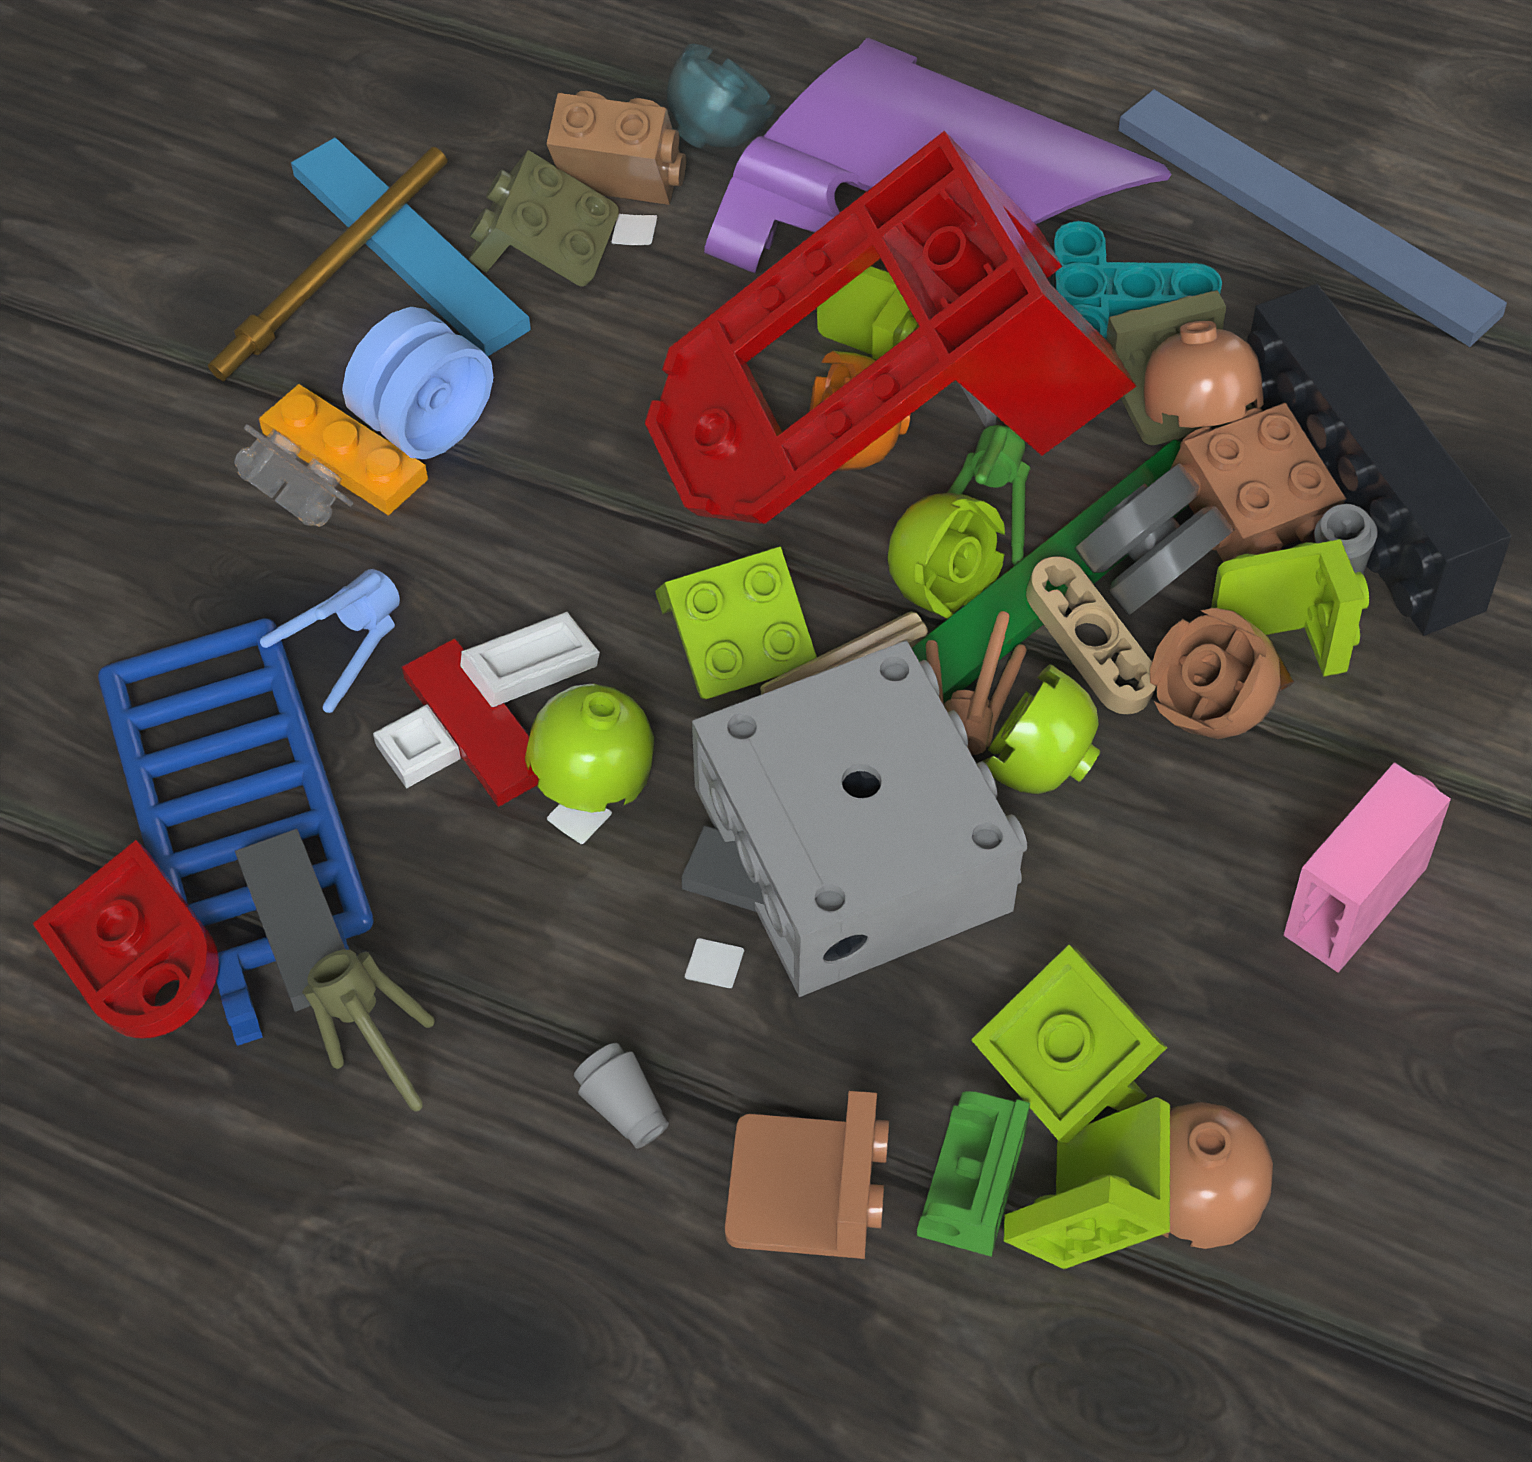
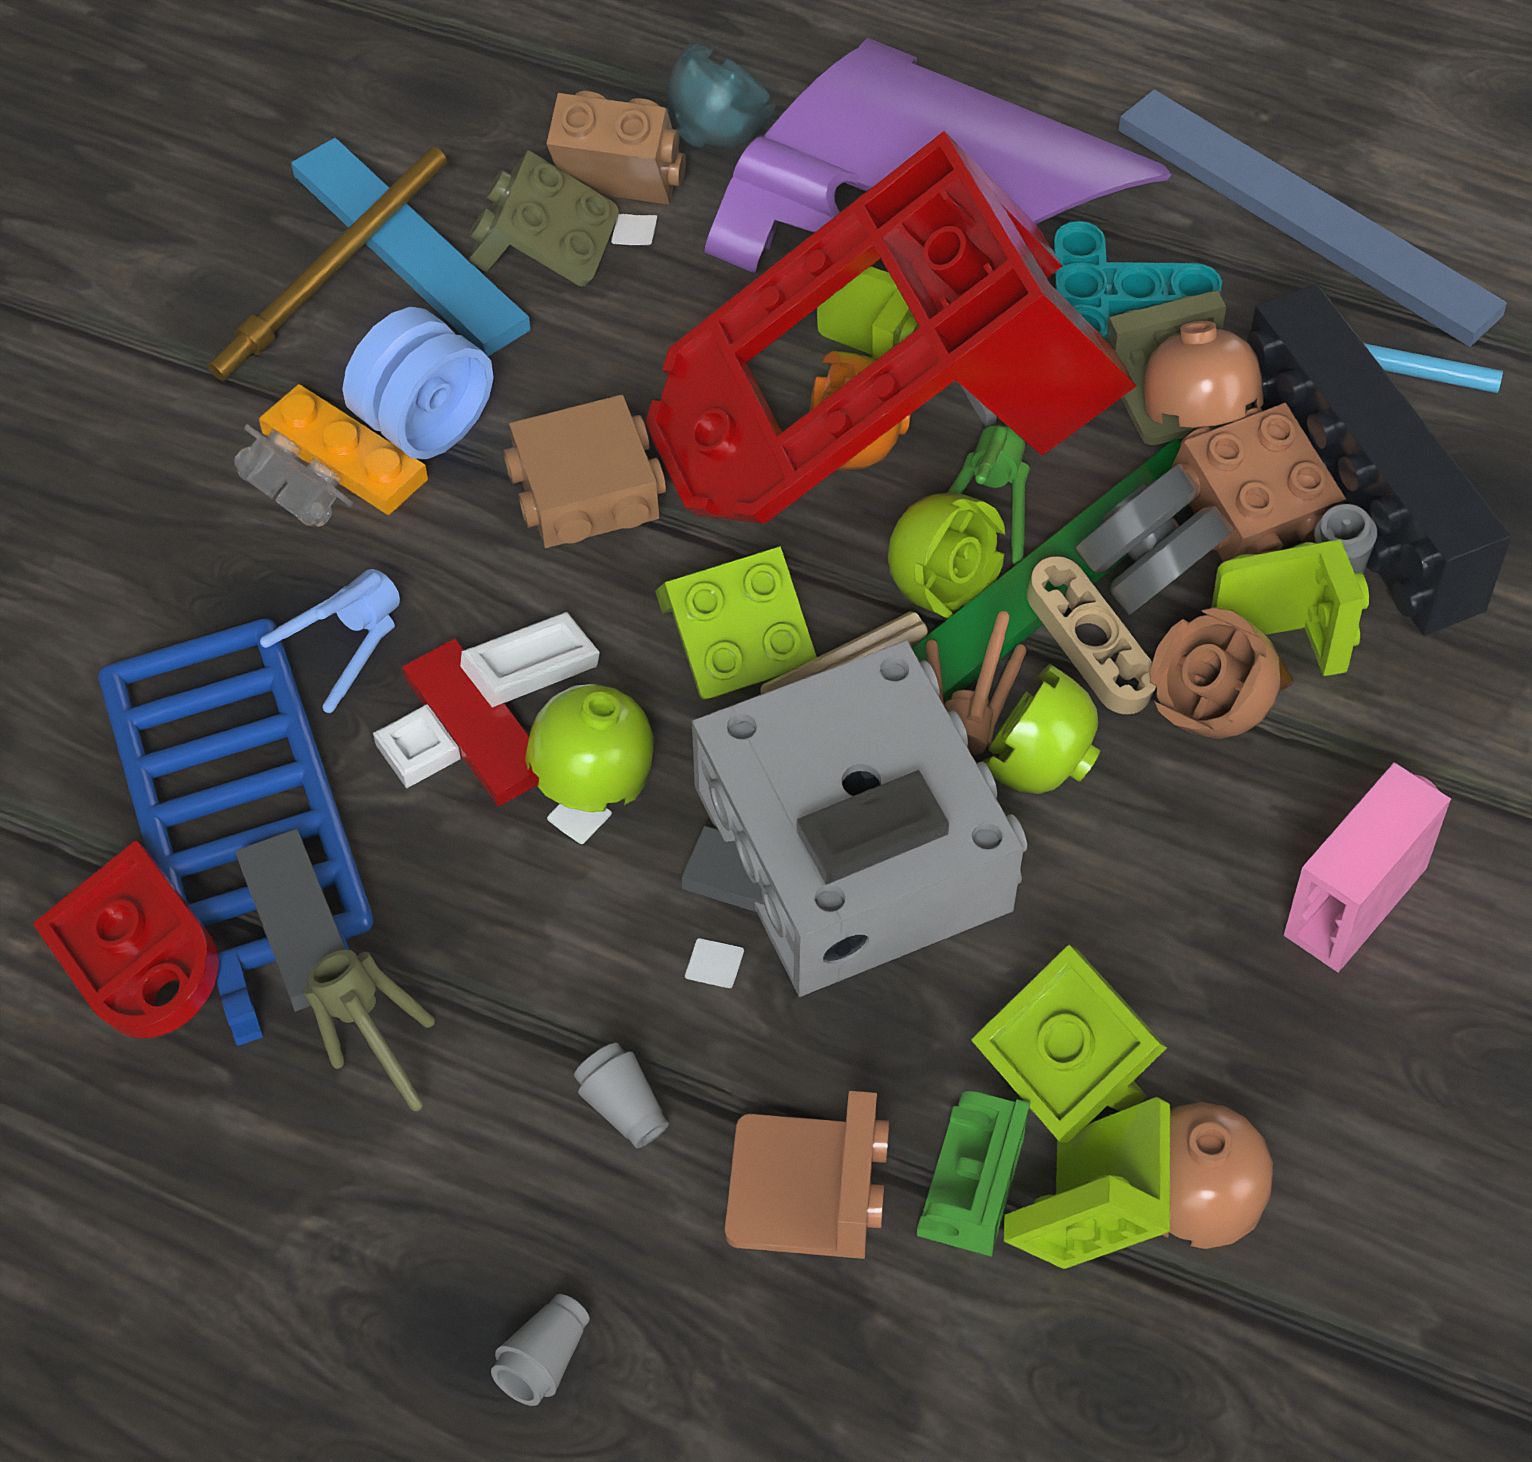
none -> light grey cone [491,1294,590,1406]
none -> medium nougat brick [503,394,666,548]
none -> clear smoke tile [797,770,949,885]
none -> medium azure bar [1364,343,1503,393]

